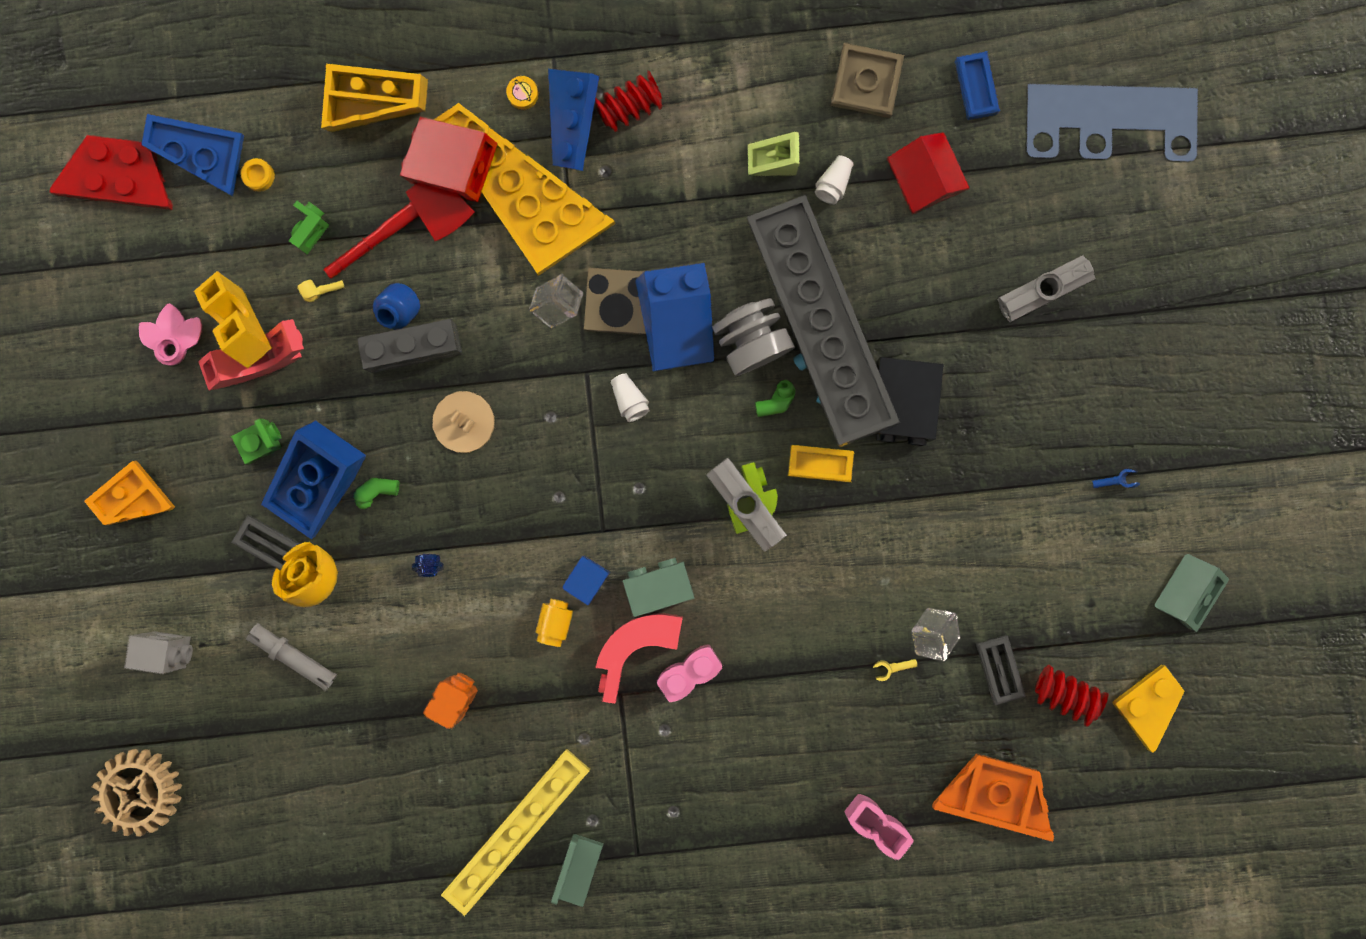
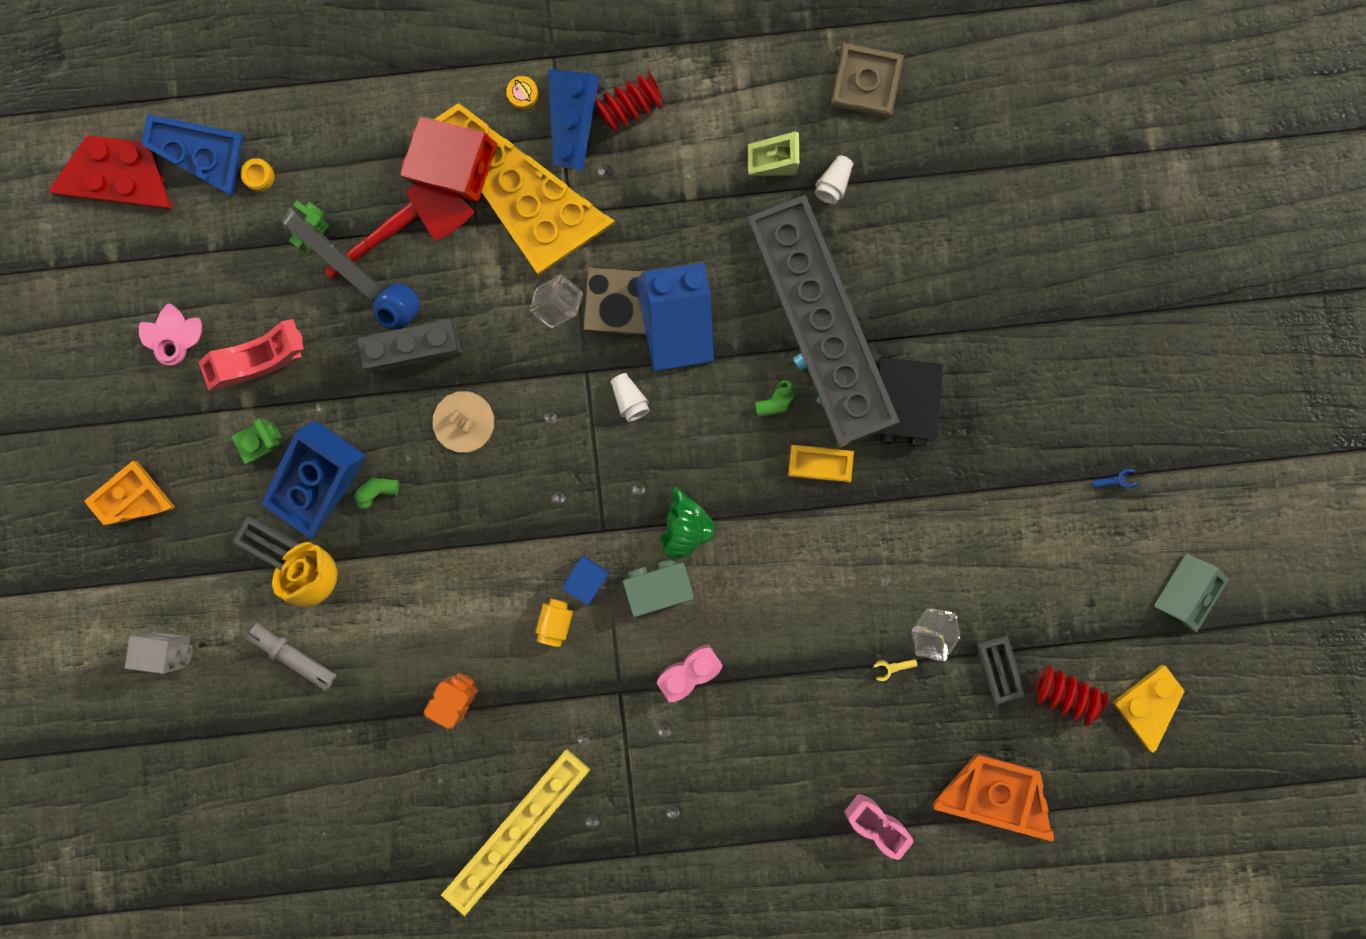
tan gear [91,749,182,836] -> none
yellow arch [194,271,272,368] -> none
light yellow hand [297,280,345,302] -> none
yellow wedge [321,64,428,132] -> none
clear blue plate [412,554,444,577] -> none
sand green panel [551,834,604,907] -> none
coral arch [596,613,683,704] -> none
light grey piece [706,458,786,552] -> none
light grey wheel [712,299,795,376] -> none
lime brick [727,462,777,534] -> none
red slope [887,132,969,215] -> none
blue tile [955,51,1000,120] -> none
light grey piece [997,255,1096,322] -> none
sand blue piece [1027,84,1198,161] -> none
none -> dark grey beam [280,208,384,302]
none -> green hair [660,486,714,559]

